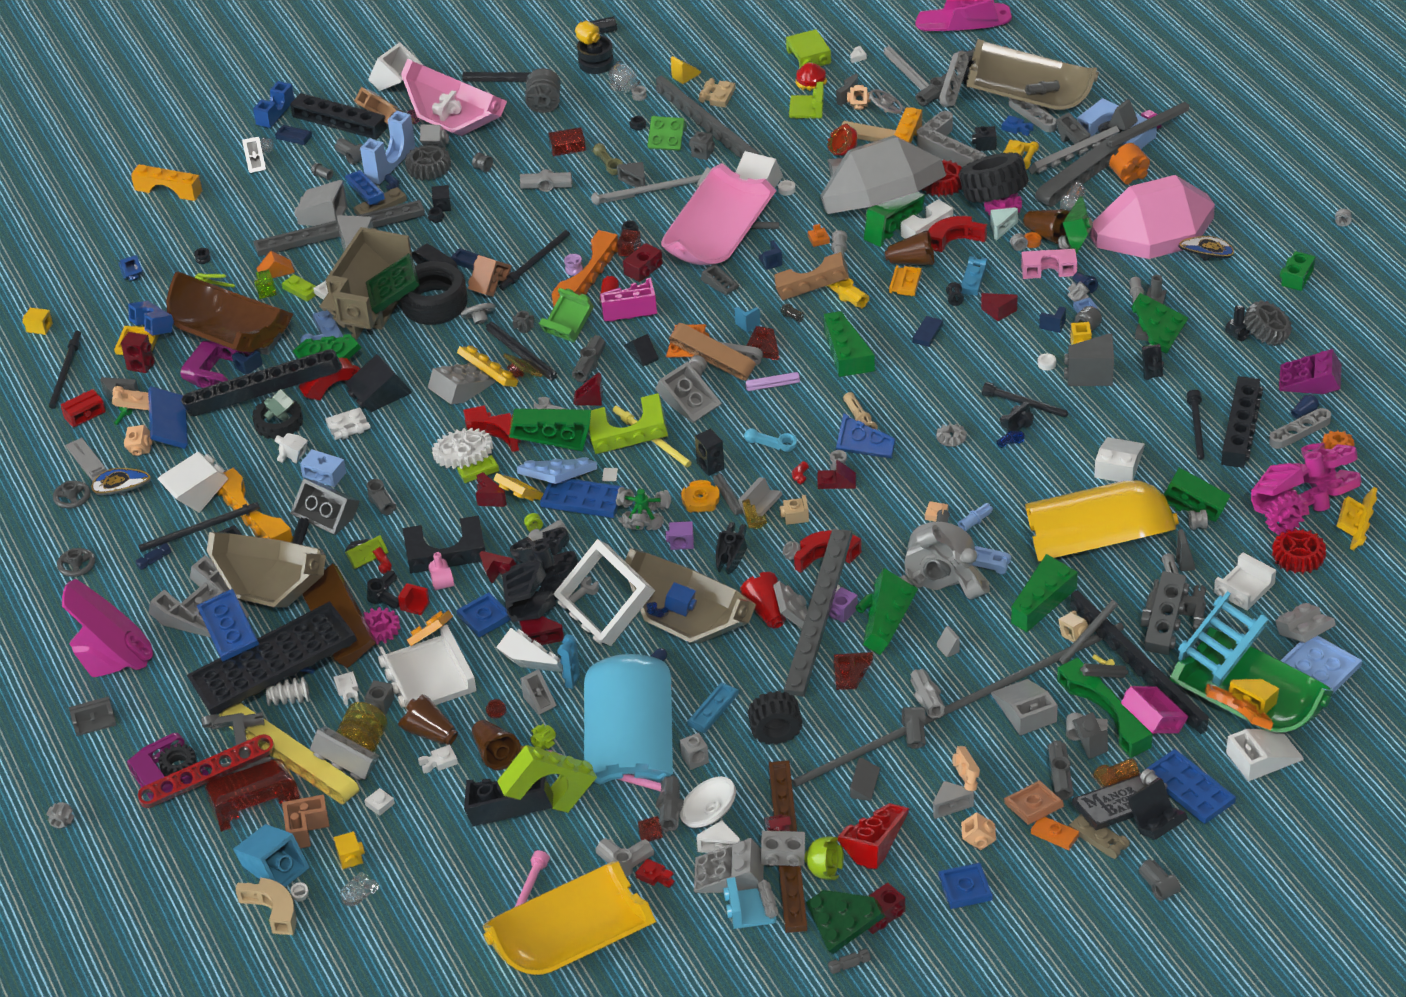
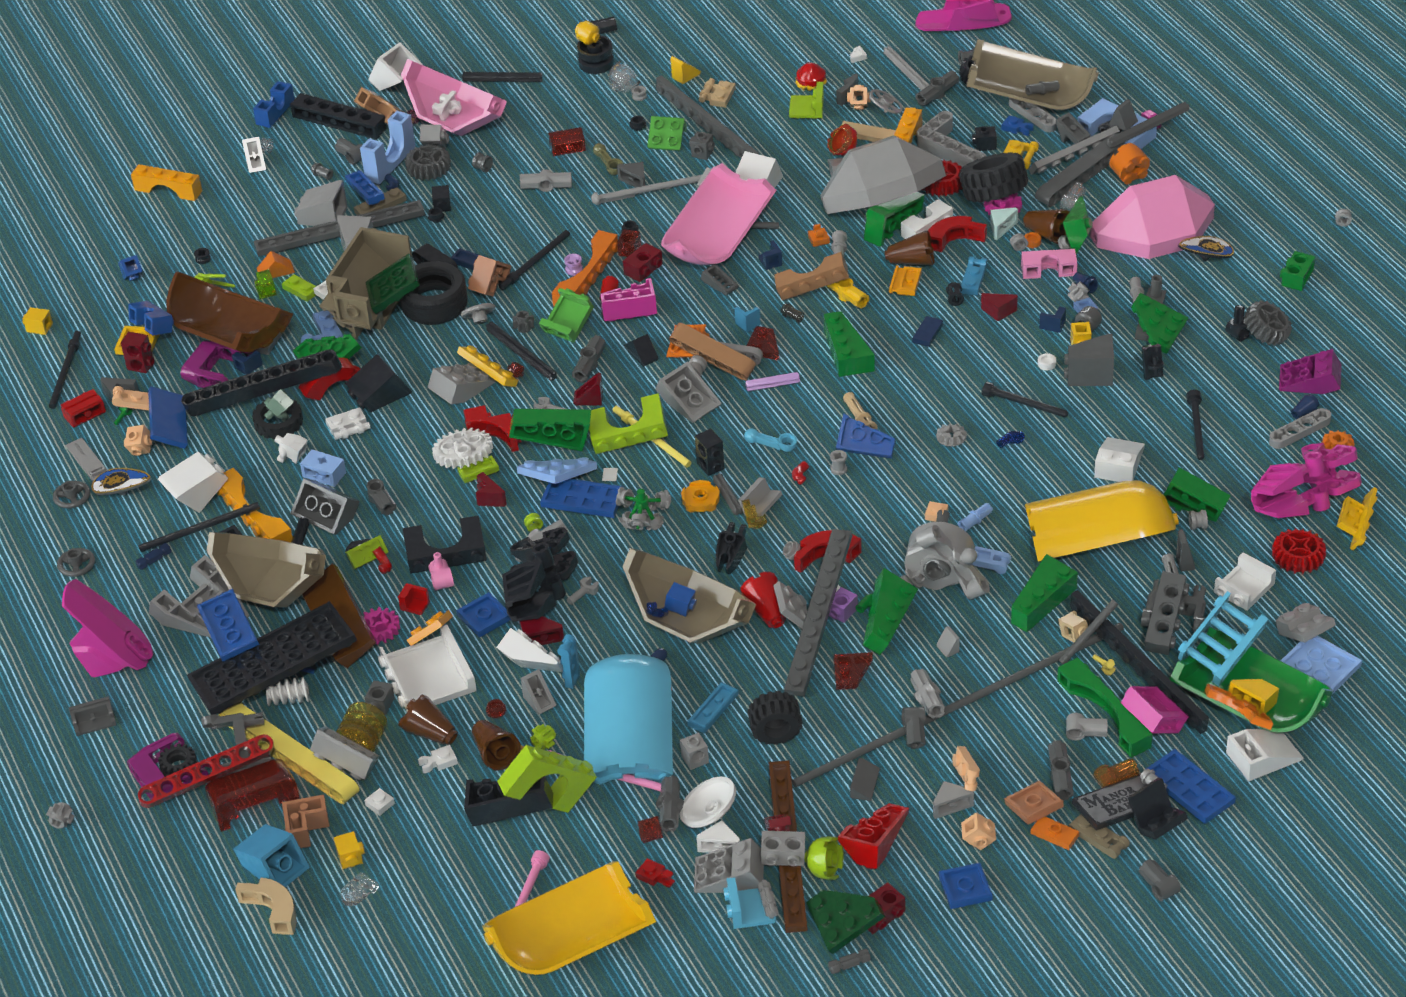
dark blue tile [275,125,312,145] -> none
white hinge [291,882,309,902] -> none
white plate [333,672,359,705] -> none
black axle [367,571,399,609] -> none
dark red slope [480,551,516,584] -> none
yellow plate [494,473,544,501] -> none
clear yellow piece [503,353,543,377] -> none
dark grey wheel [525,68,561,113] -> none
white window [553,539,655,646] -> none
light grey piece [596,838,654,877] -> none
medium lavender brick [666,521,694,550] -> none
white tile [778,180,795,196] -> none
tan brick [780,495,809,525] -> none
lime panel [786,29,831,68] -> none
dark red slope [817,460,856,489] -> none
light grey beam [939,51,969,108] -> none
light grey slope [991,679,1058,735] -> none
black hips [1000,401,1034,435] -> none
dark grey slope [1072,712,1108,759] -> none
dark grey axle [1080,664,1128,678] -> none
black brick [1221,376,1263,468] -> none
dark pink gear [1265,494,1307,535] -> none

